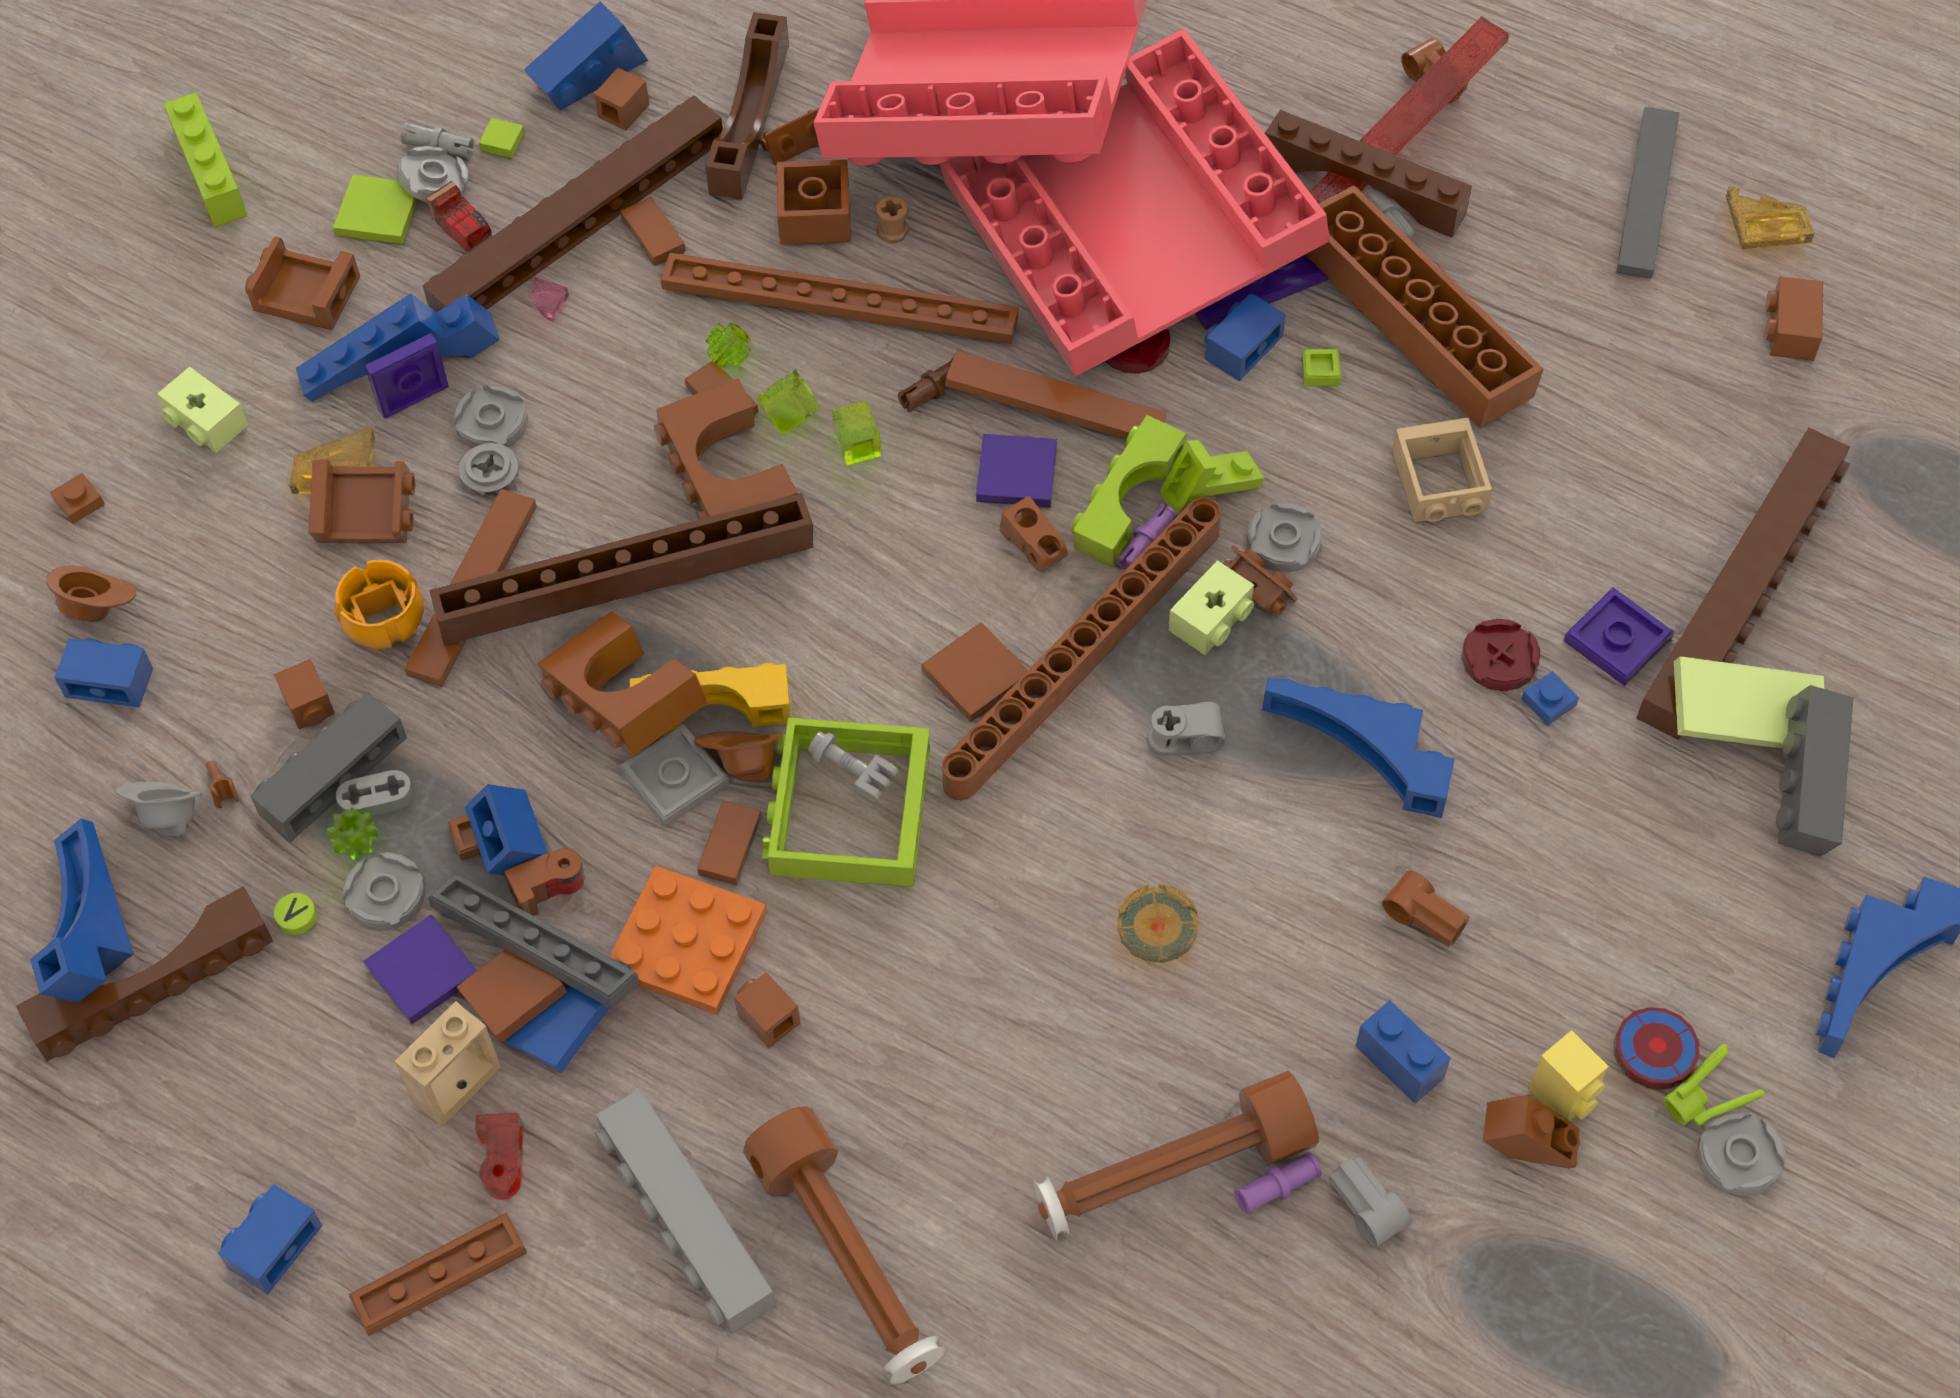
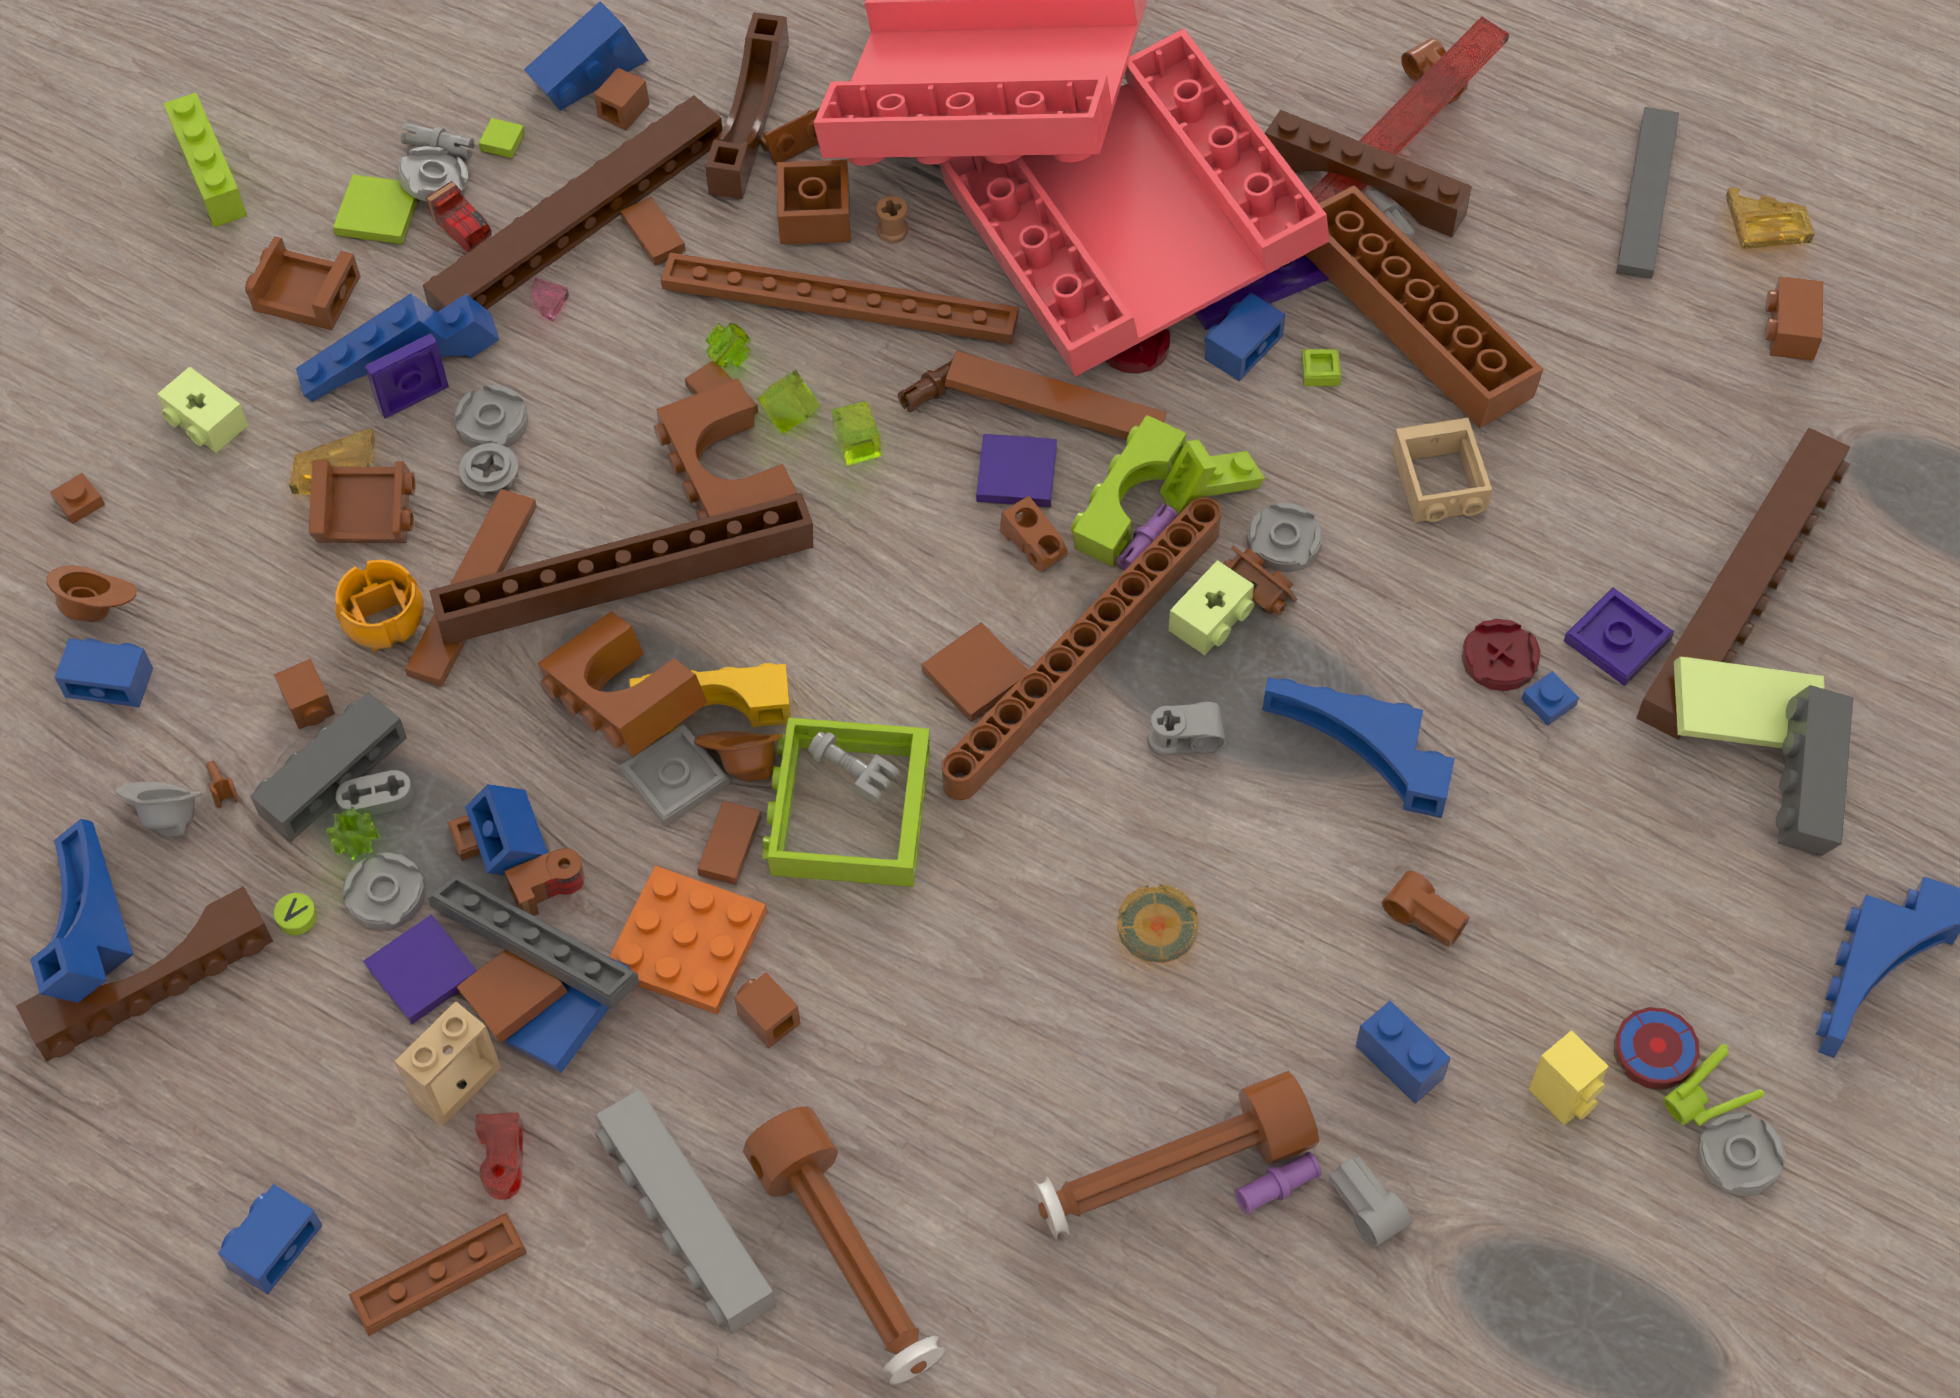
dark orange slope [1483,1094,1580,1169] -> none

